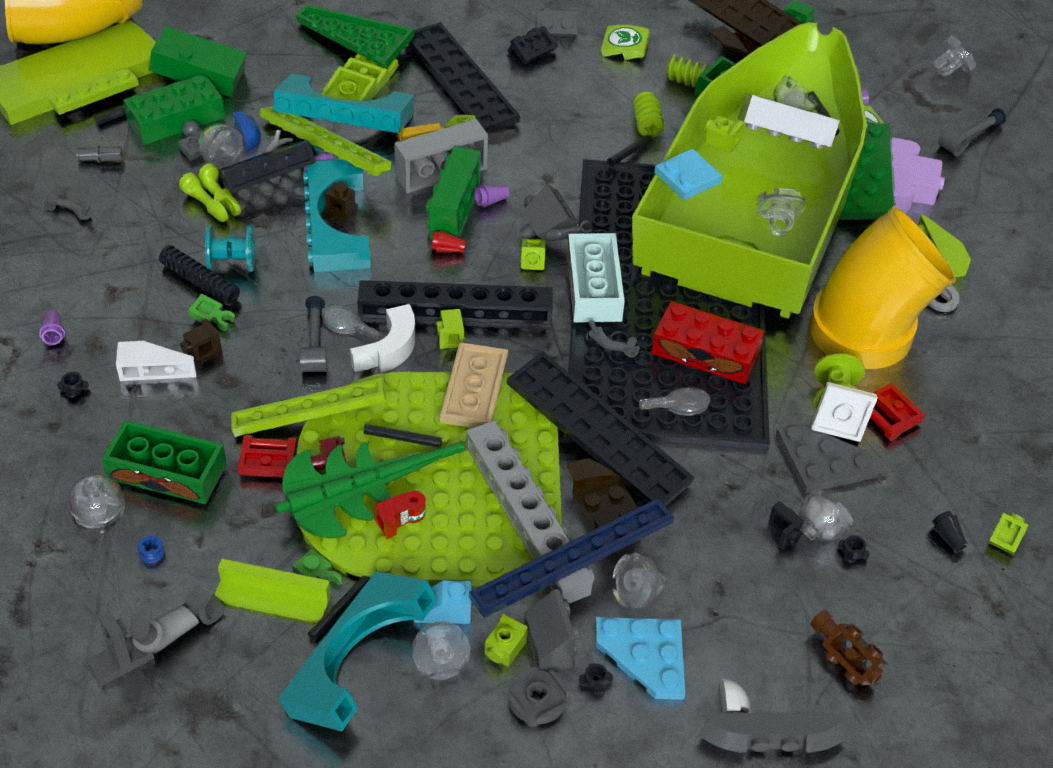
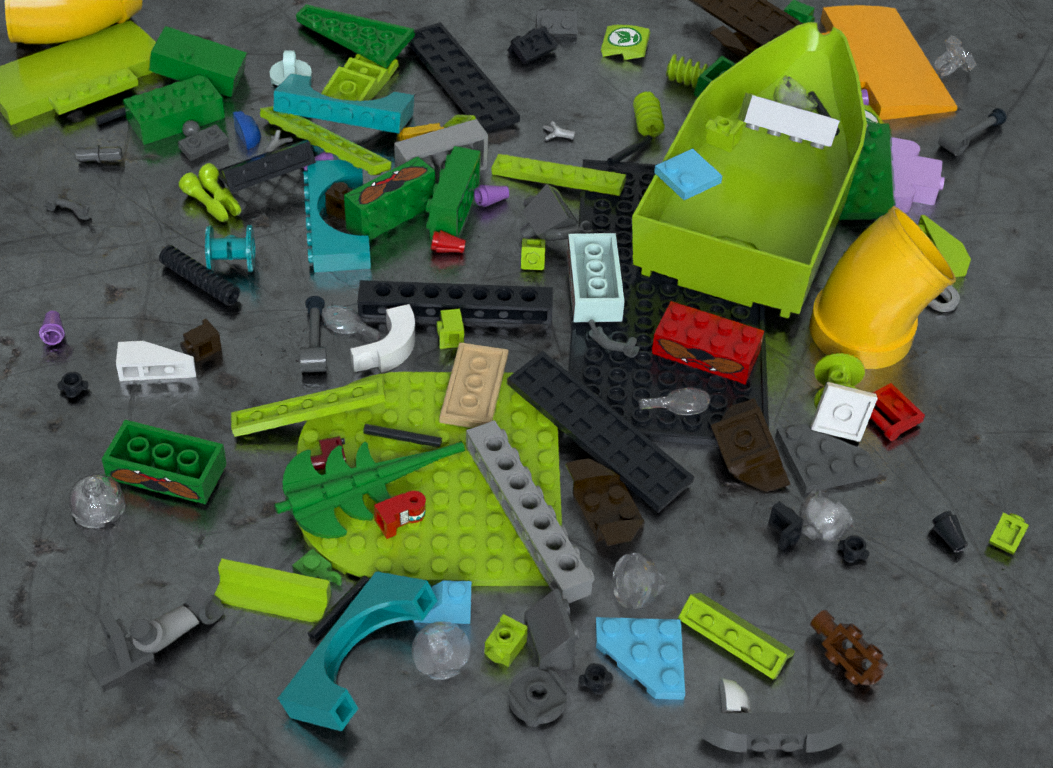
blue bush [138,535,164,563] -> none
bright green plate [188,294,235,331] -> none
clear cylinder [198,123,244,169] -> none
red plate [237,435,297,477] -> none
dark blue tile [469,498,674,618] -> none
clear tile [756,188,806,237] -> none
none -> light aqua tile [269,50,312,86]
none -> green brick [344,156,435,240]
none -> lime plate [491,154,626,196]
none -> light grey bar [543,121,575,141]
none -> lime panel [677,593,795,680]
none -> dark brown piece [711,398,791,492]
none -> light orange slope [820,5,957,120]

